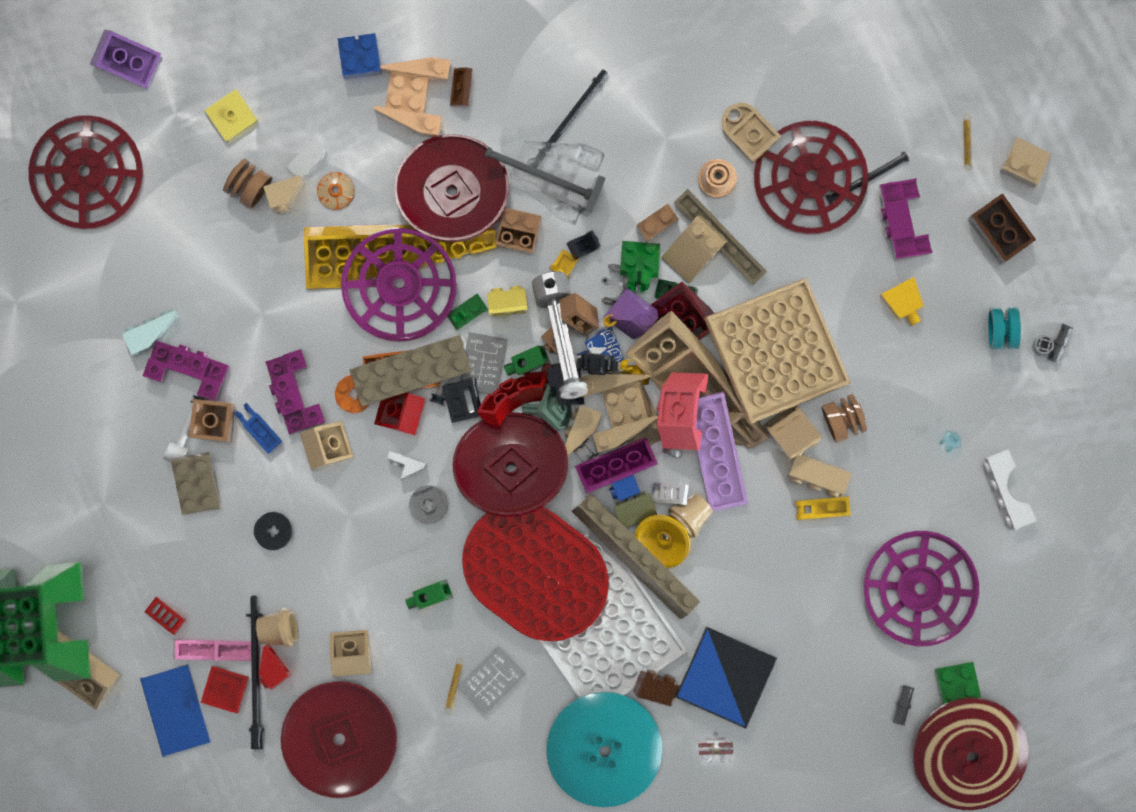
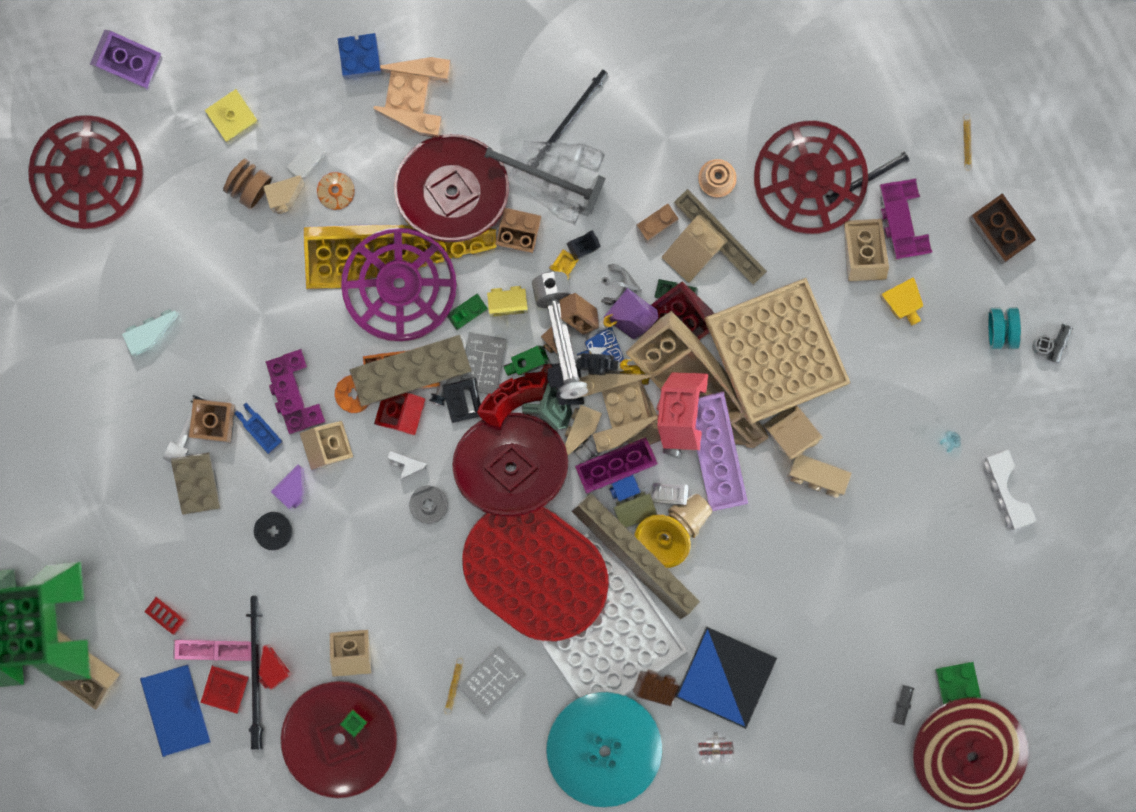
magenta bracket [142,340,230,401] -> none
tan piece [256,608,298,647] -> none
green torso [405,579,453,610] -> none
reddish brown plate [450,67,472,107] -> none
green plate [620,241,660,293] -> none
tan tile [722,103,781,163] -> none
yellow plate [795,496,851,520] -> none
medium nougat wheel [821,394,867,443] -> none
magenta dish [863,531,979,646] -> none
tan slope [1000,137,1051,188] -> none
none -> medium lavender slope [271,464,304,509]
none -> green tile [340,710,367,737]
none -> tan slope [844,219,889,281]

